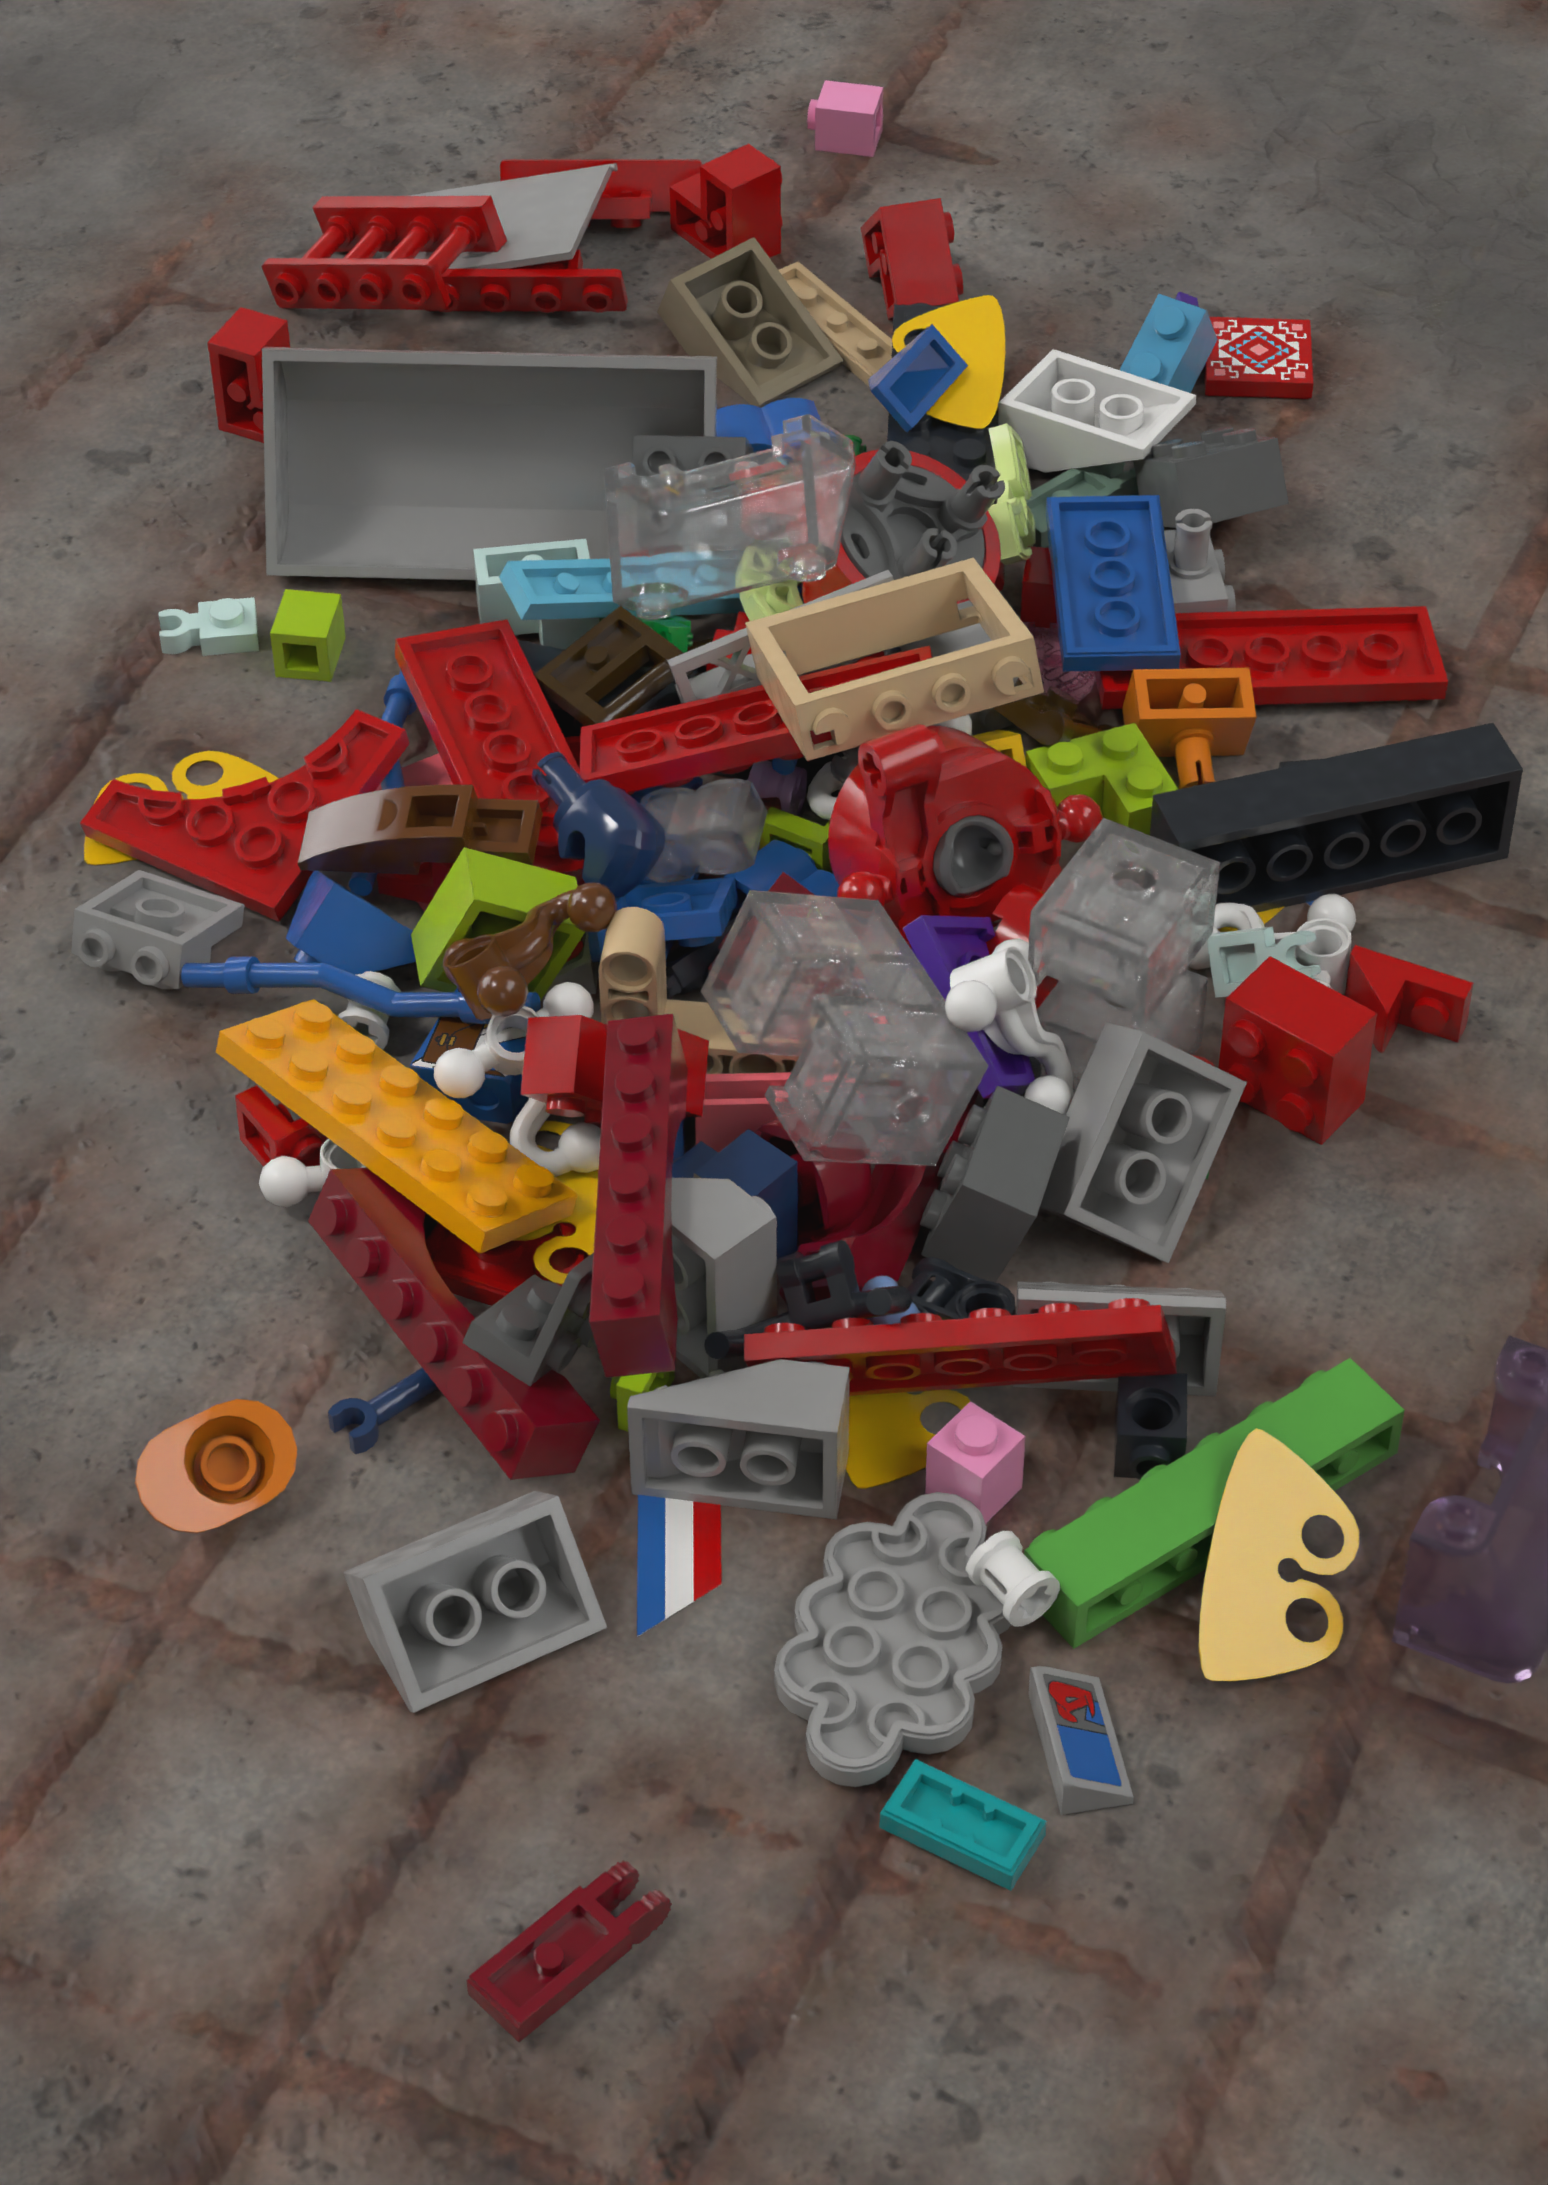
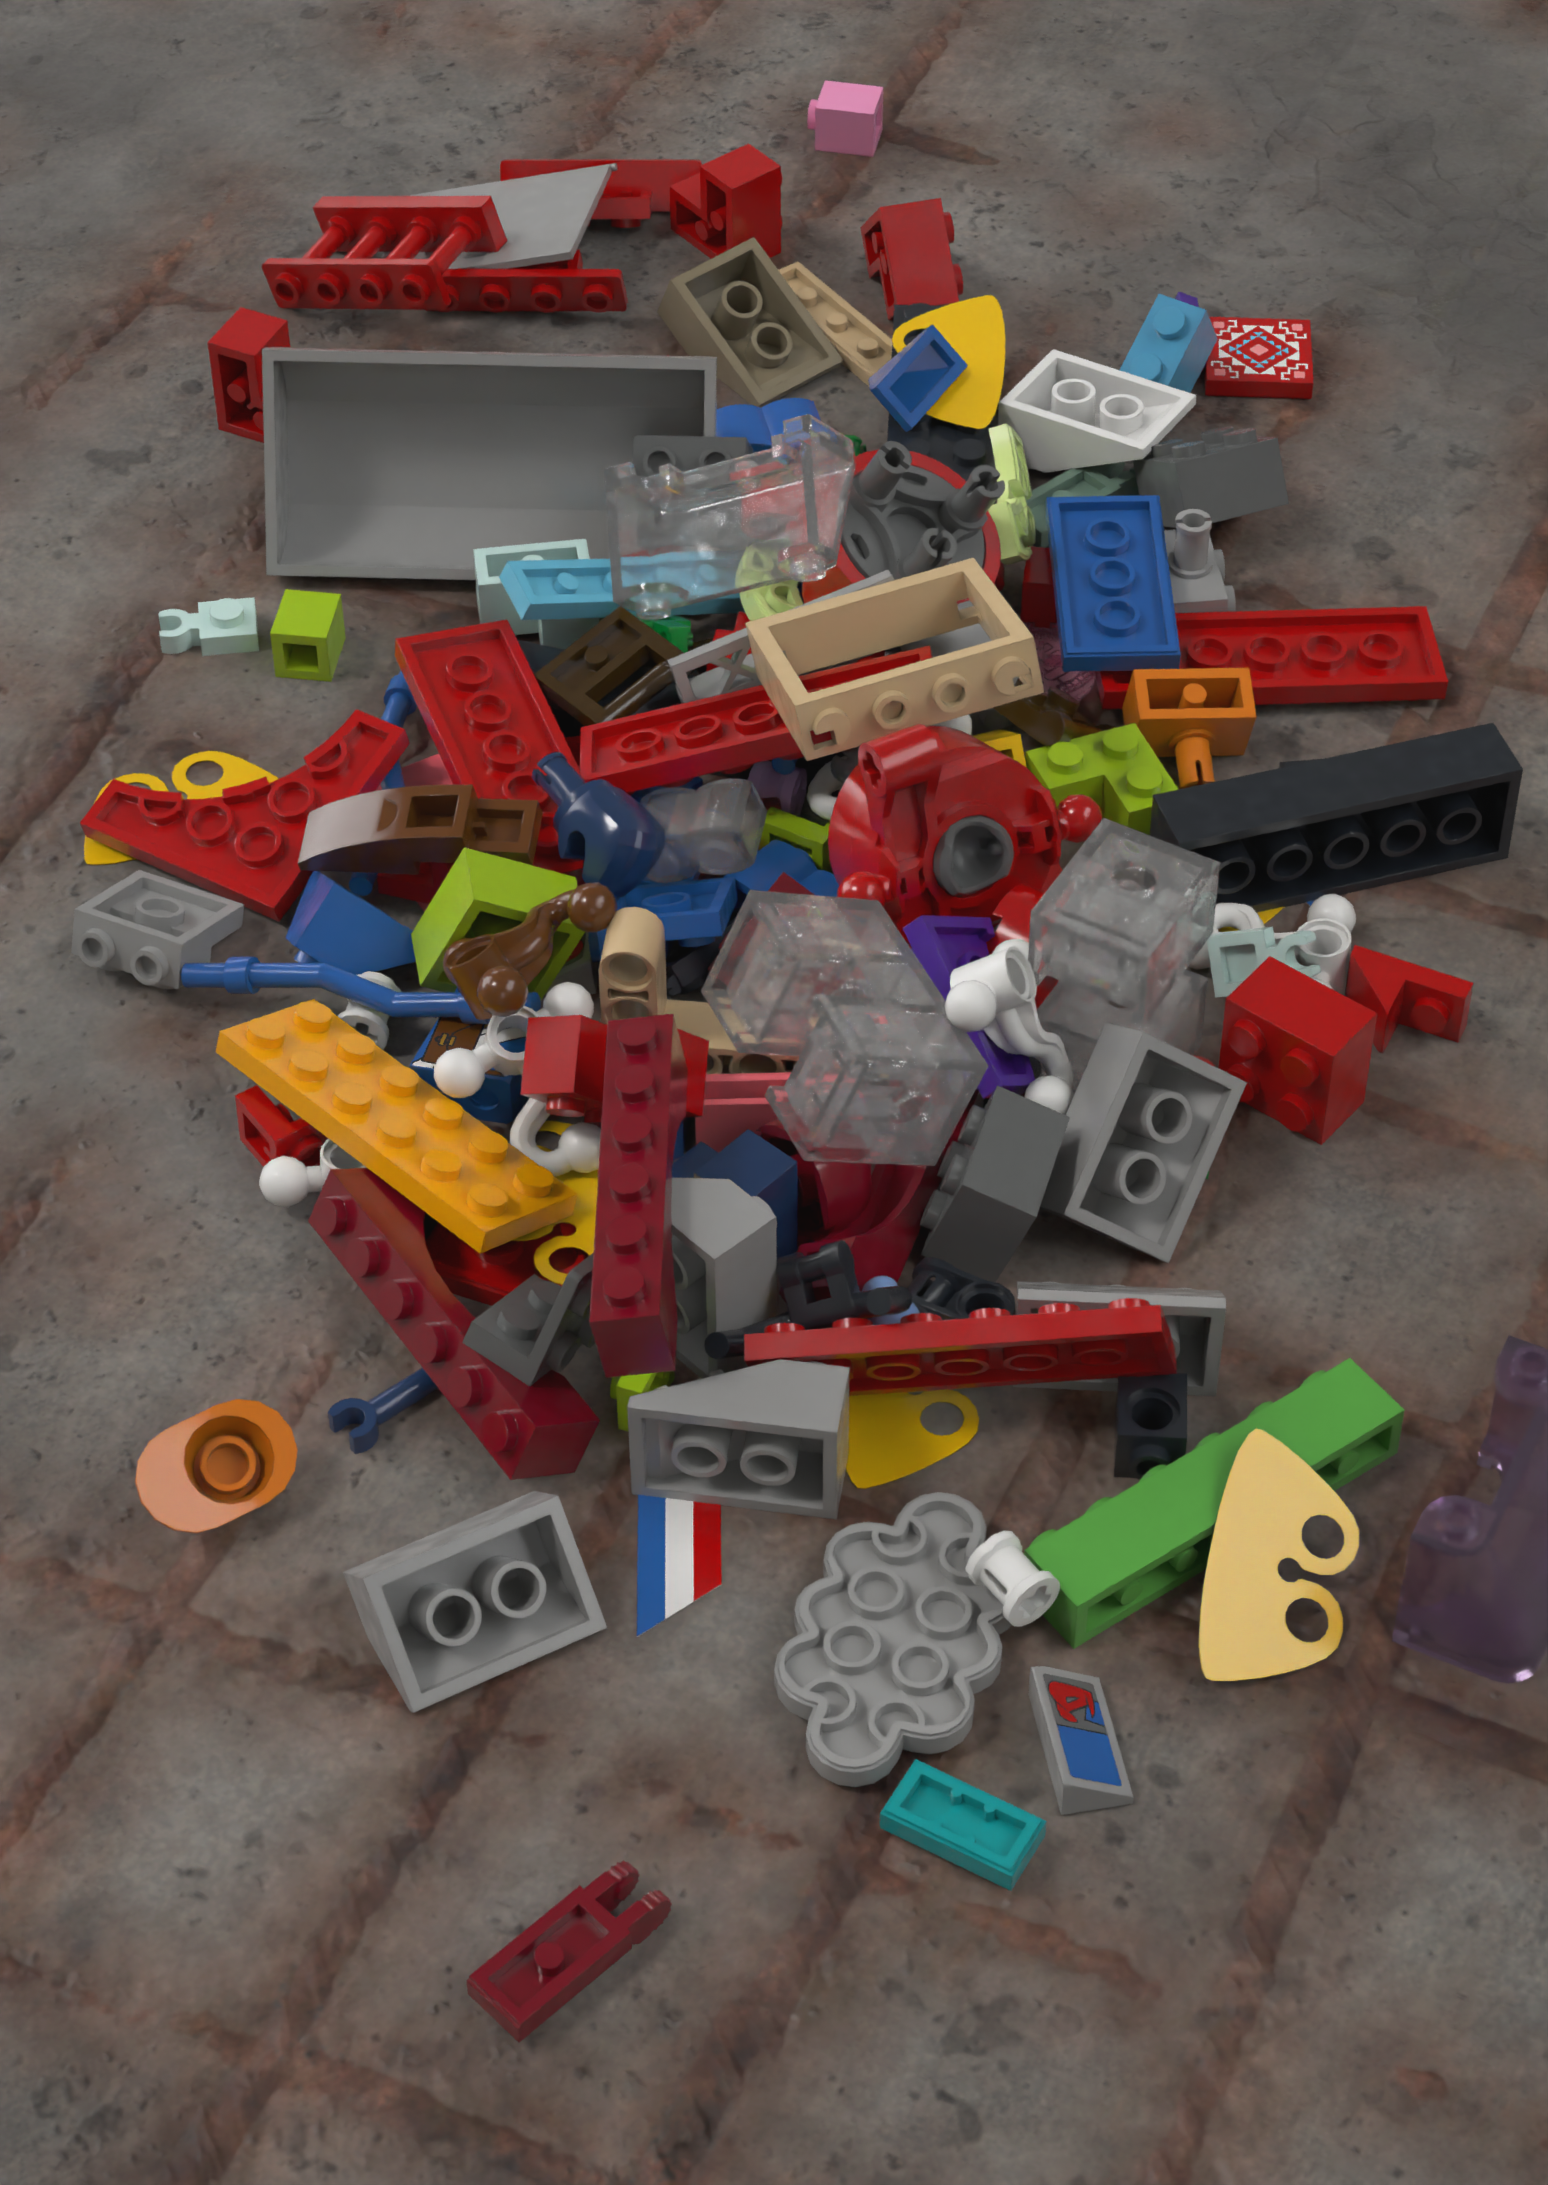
bright pink brick [925,1401,1025,1524] -> none

